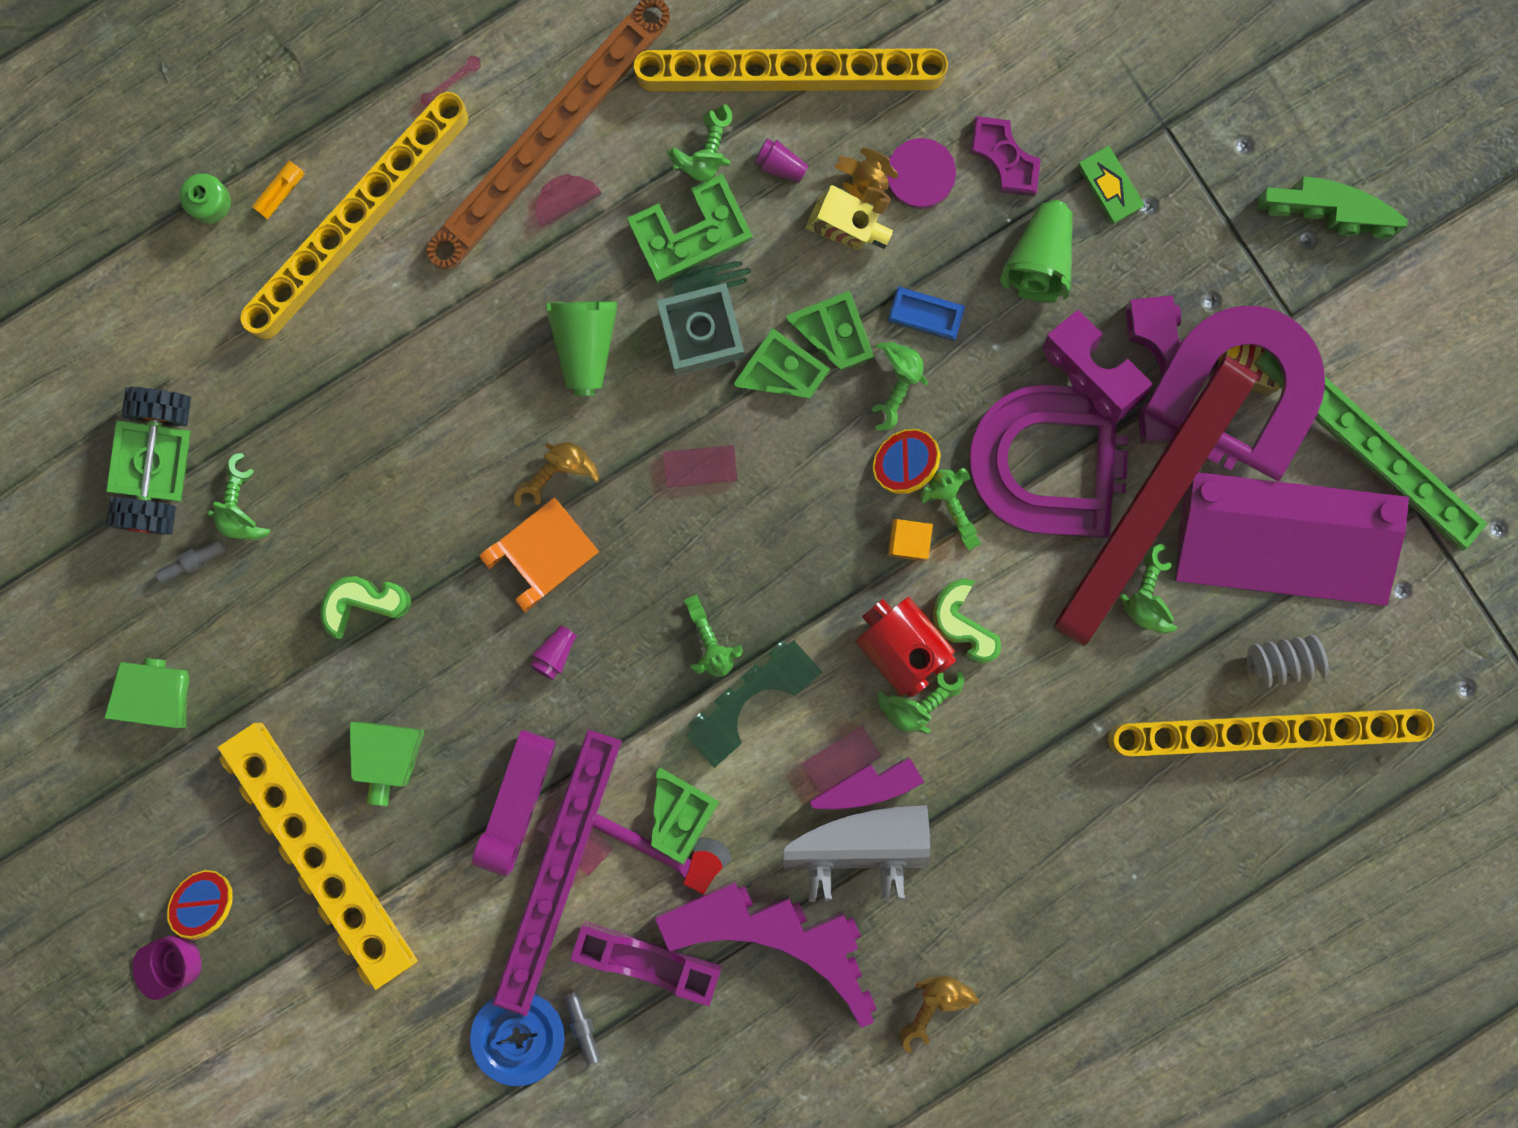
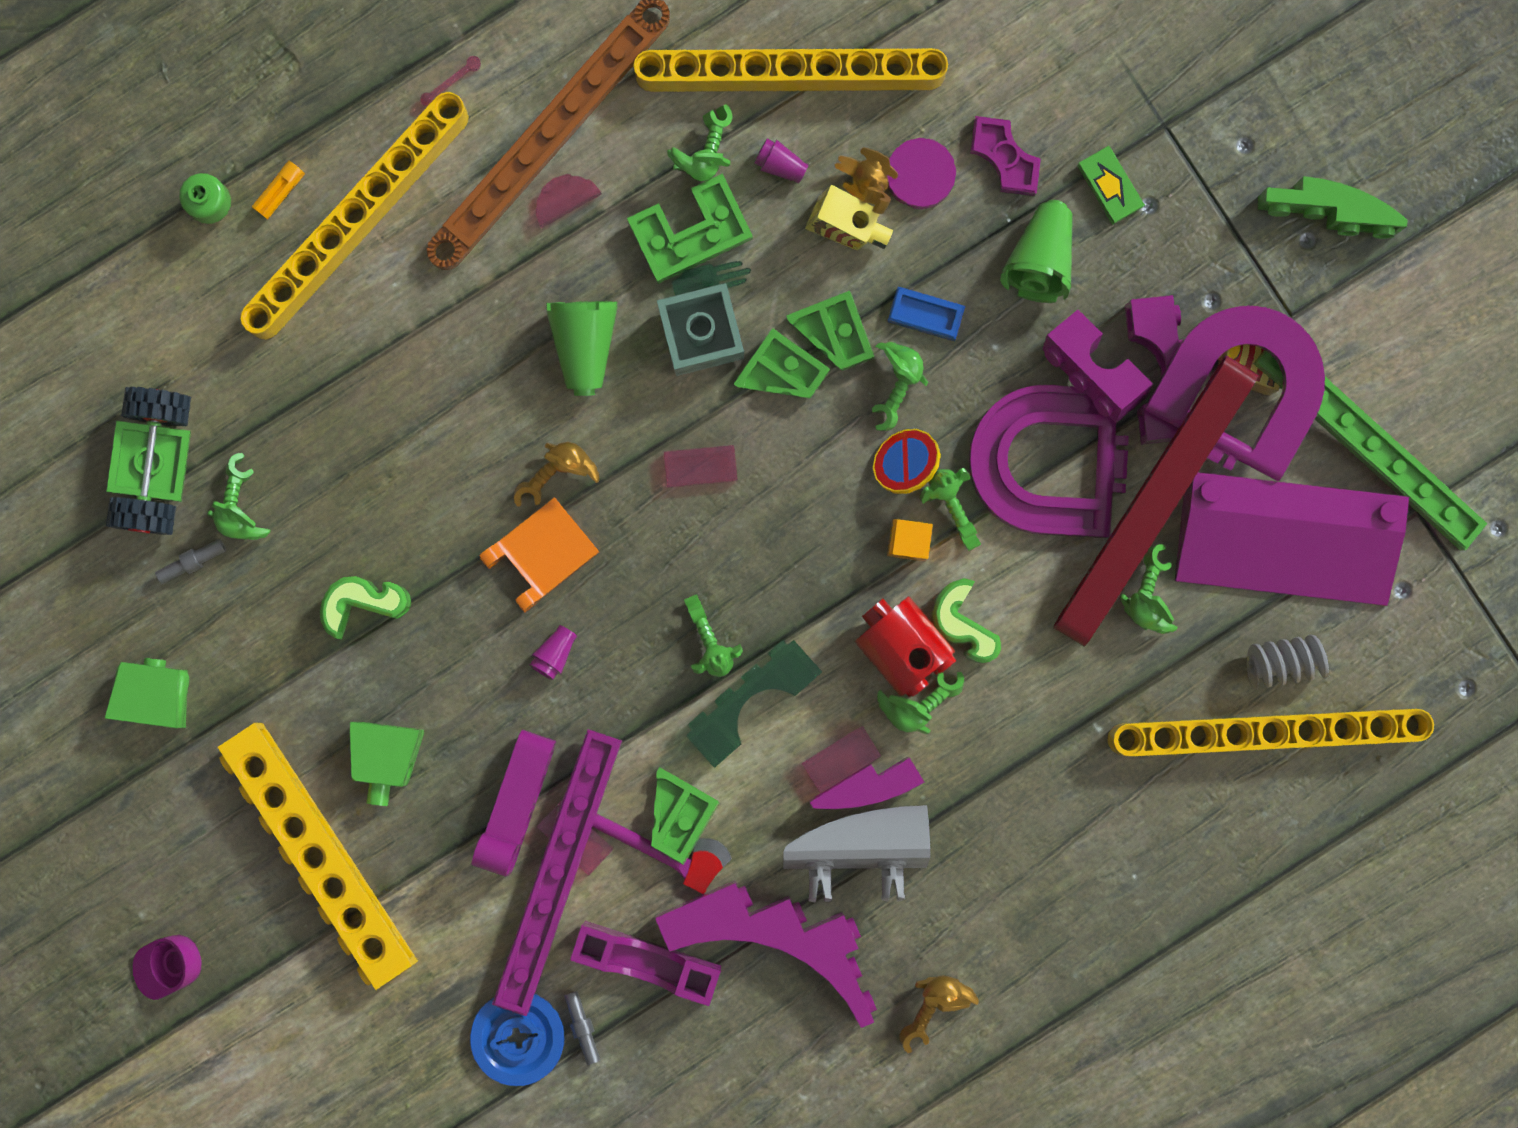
piece [167,870,232,940] -> none

